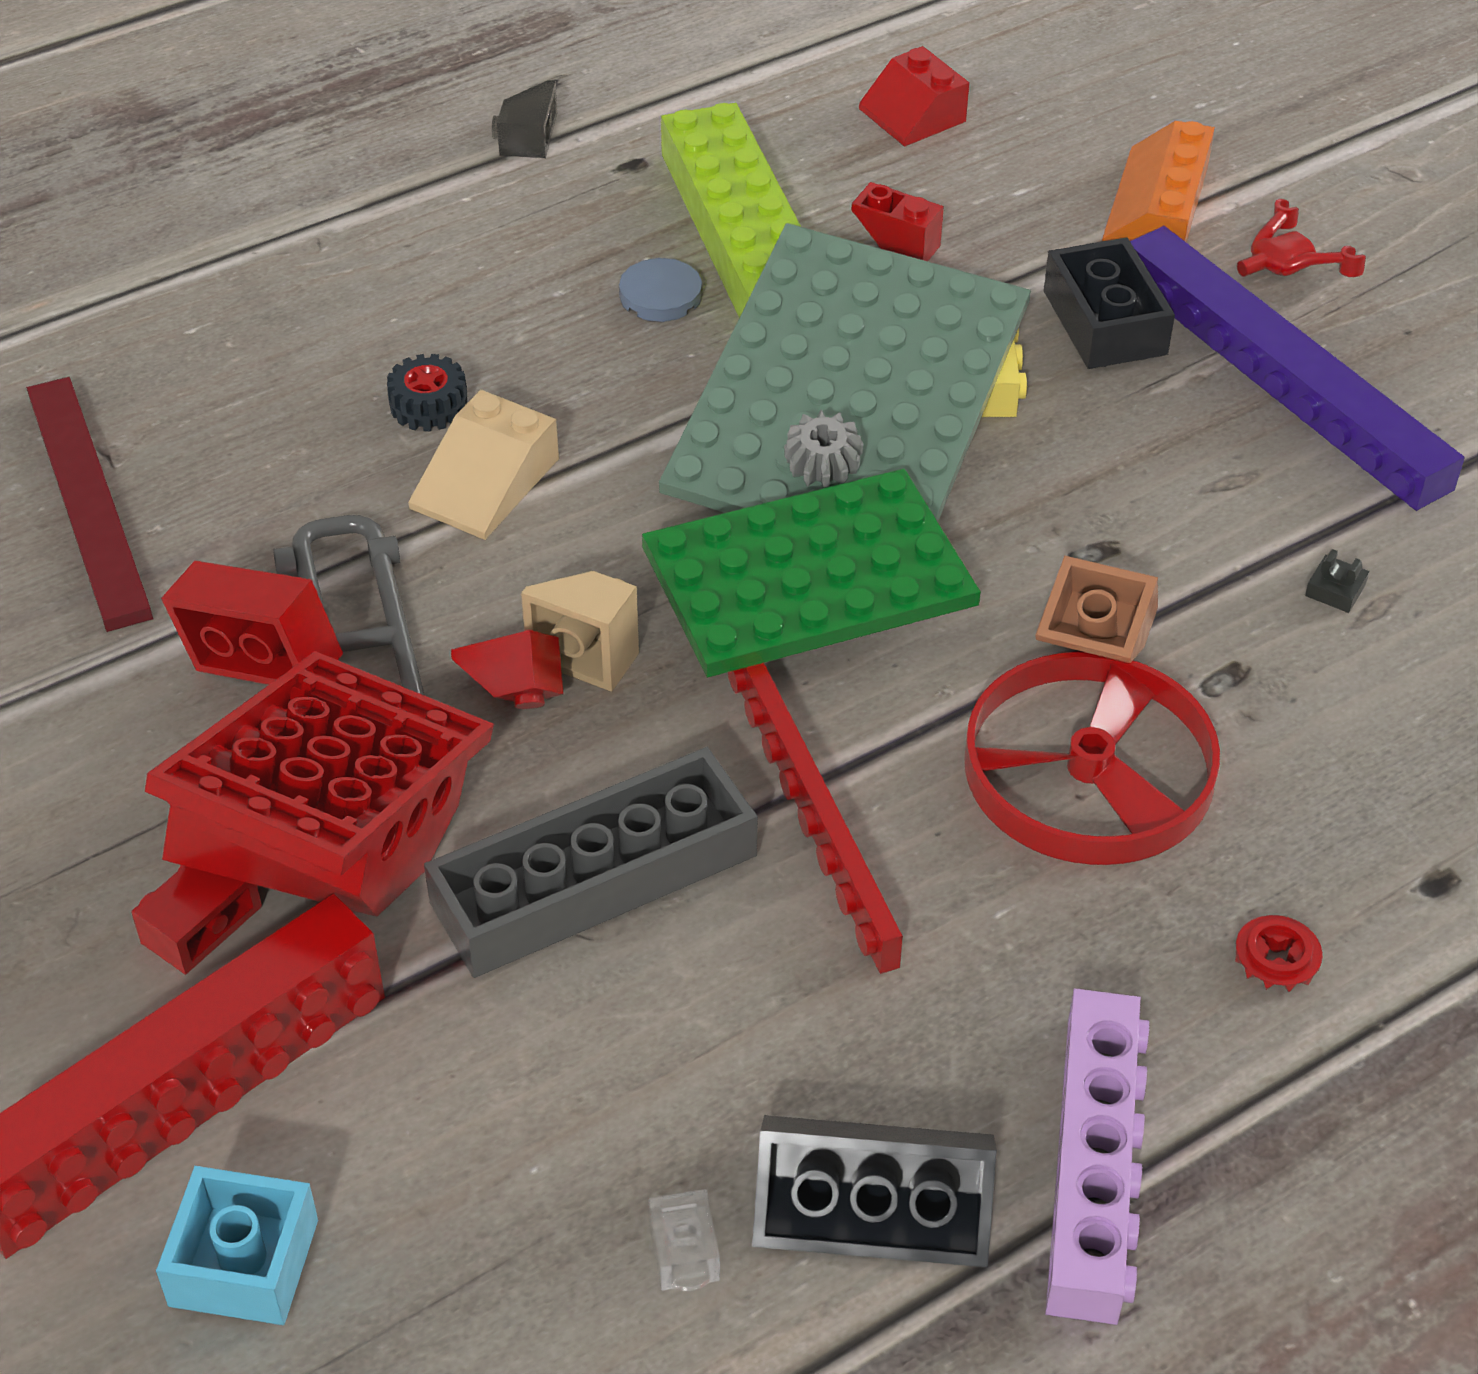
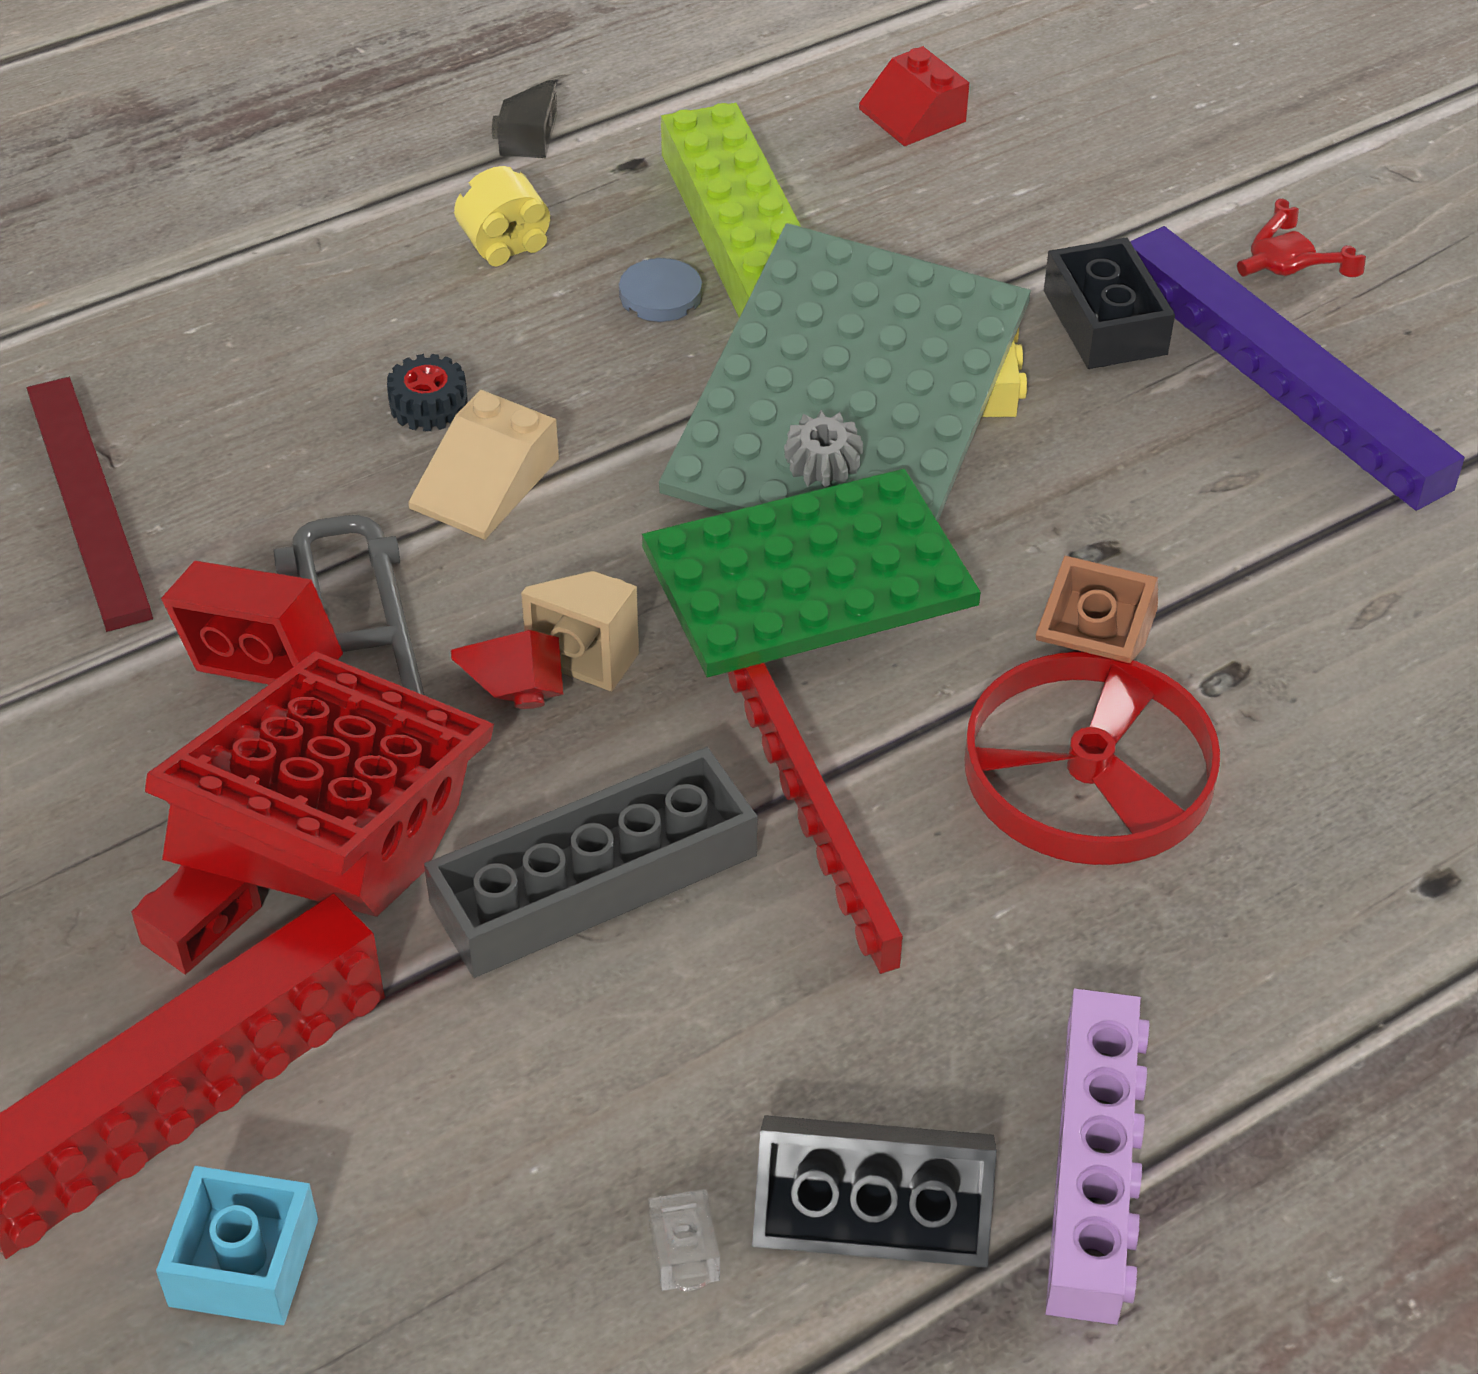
red slope [851,182,944,262] -> none
orange slope [1102,120,1215,243] -> none
red gear [1235,915,1323,992] -> none
pearl dark grey tile [1305,549,1370,613] -> none
none -> light yellow brick [454,166,550,267]

